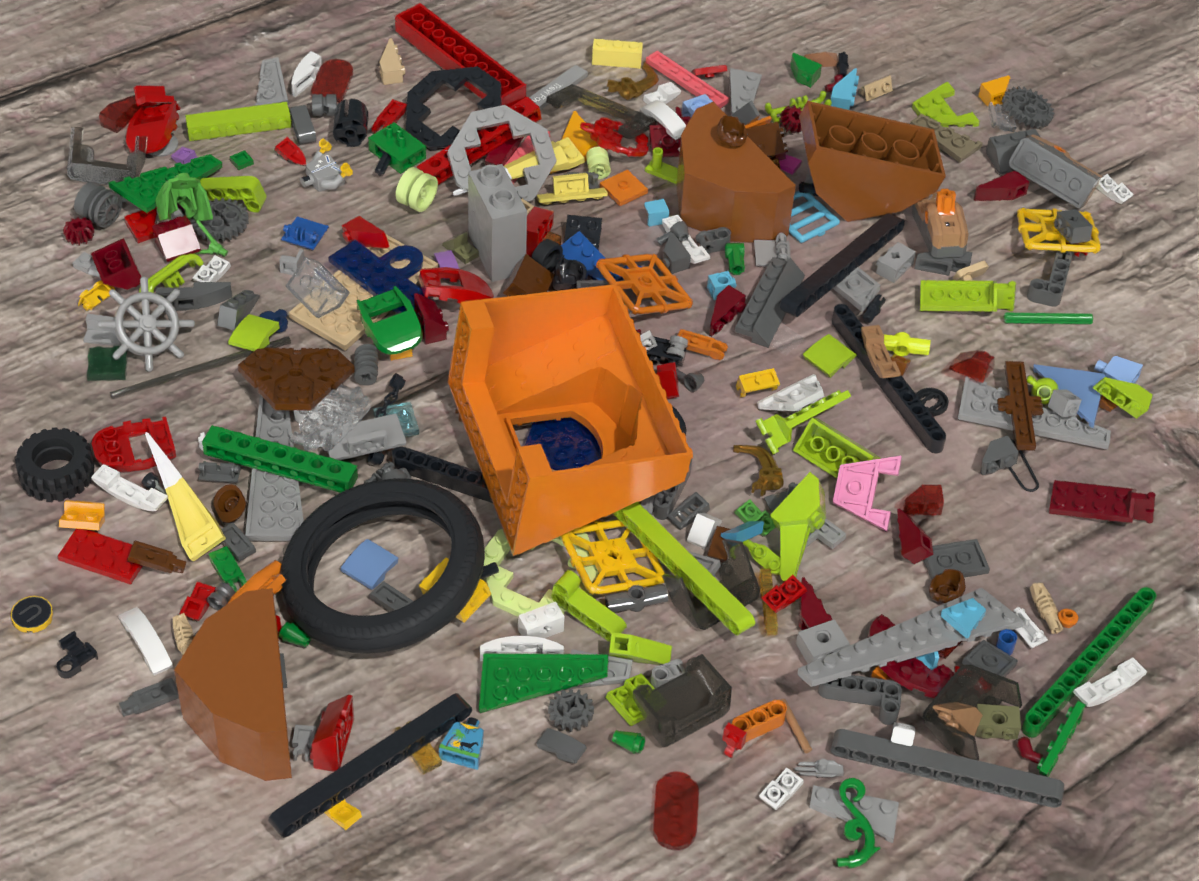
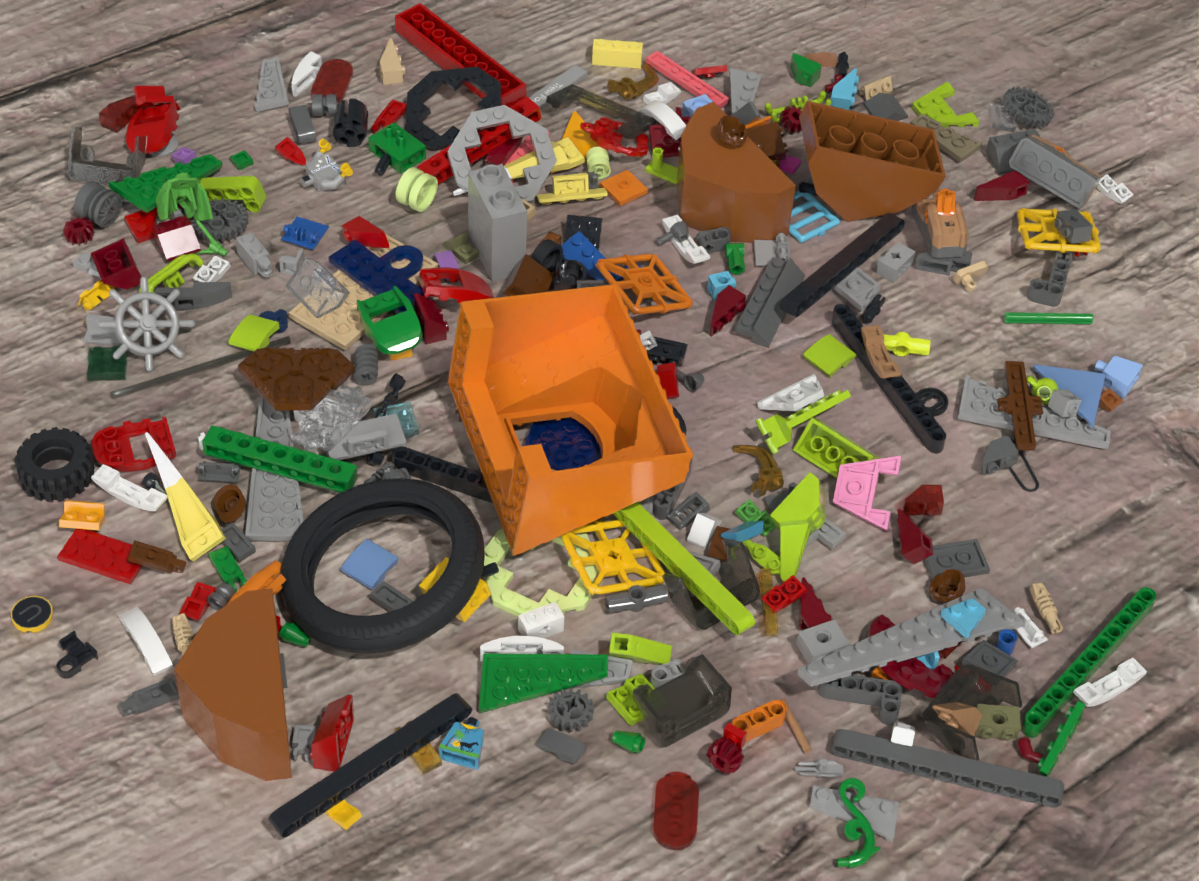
lime brick [185,102,291,141] -> none
dark grey slope [217,290,260,330] -> none
red wedge [526,206,554,257] -> none
lime beam [551,570,627,642] -> none
medium azure panel [644,199,669,227] -> none
dark grey slope [662,233,691,274] -> none
light grey wheel [666,336,688,359] -> none
orange hinge [677,329,728,360] -> none
yellow hinge [736,368,780,397] -> none
white slope [759,767,804,810] -> none
dark orange slope [890,354,911,376] -> none
lime hinge [920,280,1016,312] -> none
clear red slope [949,350,995,383] -> none
light orange slope [978,75,1010,108] -> none
dark red hinge [1049,480,1156,524] -> none
orange plate [1058,609,1078,628] -> none
lime slope [1092,377,1153,419] -> none
none -> light grey hinge [236,232,272,277]
none -> dark red gear [706,737,744,775]
none -> dark grey slope [864,93,908,121]

